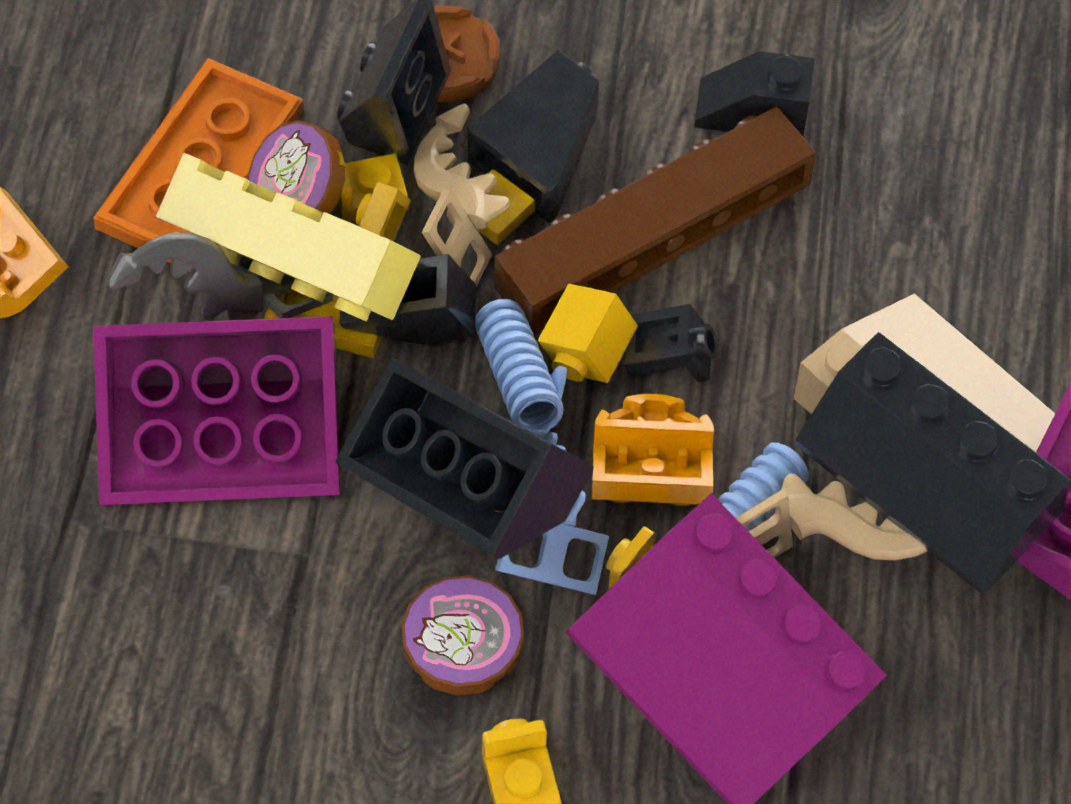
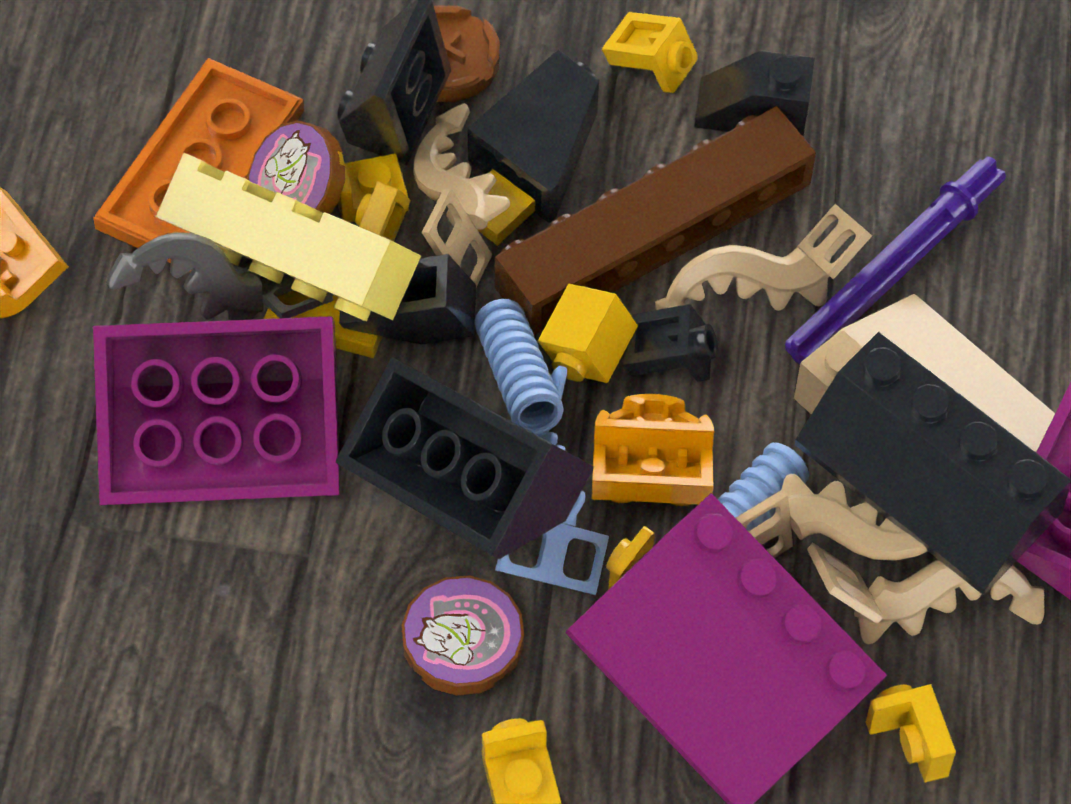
none -> yellow bracket [602,12,698,93]
none -> tan piece [655,204,872,311]
none -> dark purple axle [785,156,1006,365]
none -> tan piece [807,542,1044,644]
none -> yellow bracket [866,684,956,783]

